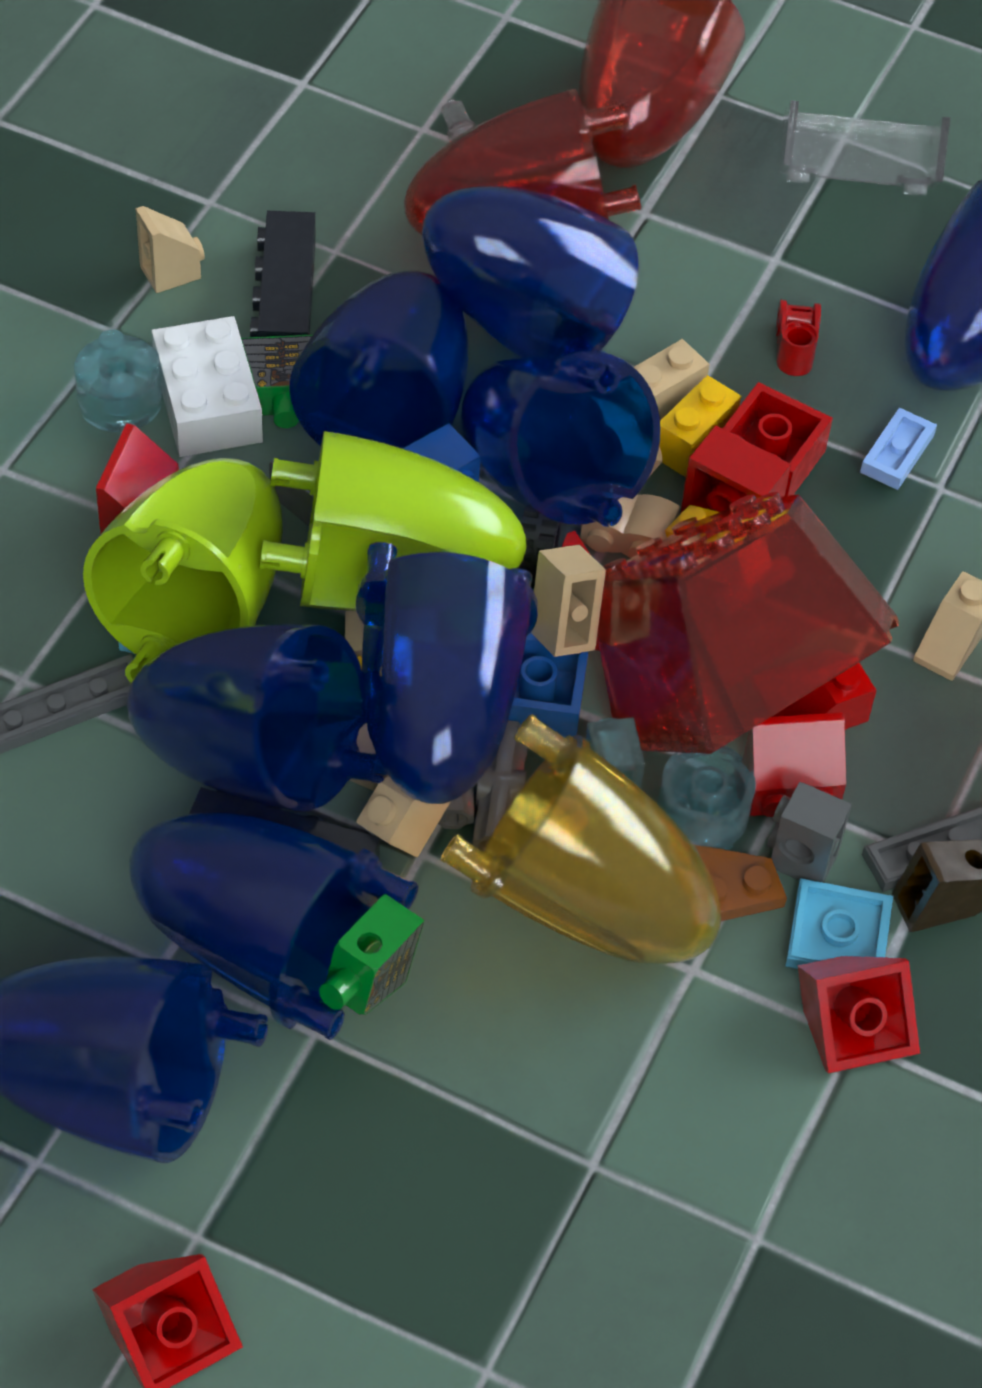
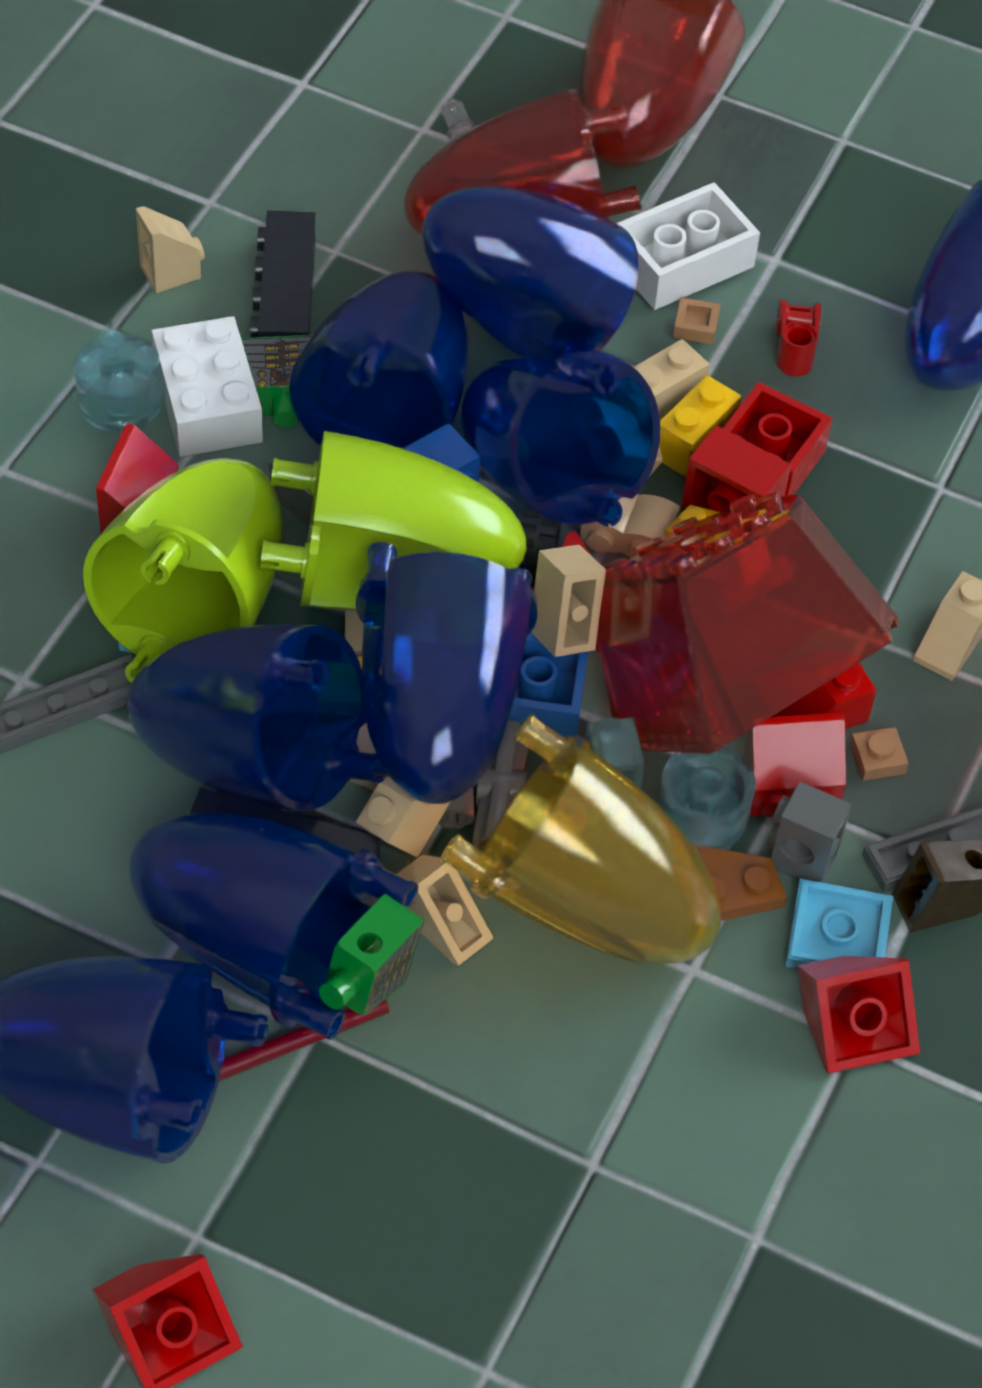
clear windscreen [779,100,951,196] -> none
light blue plate [860,408,937,490] -> none
none -> dark red bar [201,999,389,1086]
none -> tan slope [387,855,494,966]
none -> white brick [610,182,760,310]
none -> medium nougat plate [673,297,721,345]
none -> medium nougat plate [850,727,909,781]

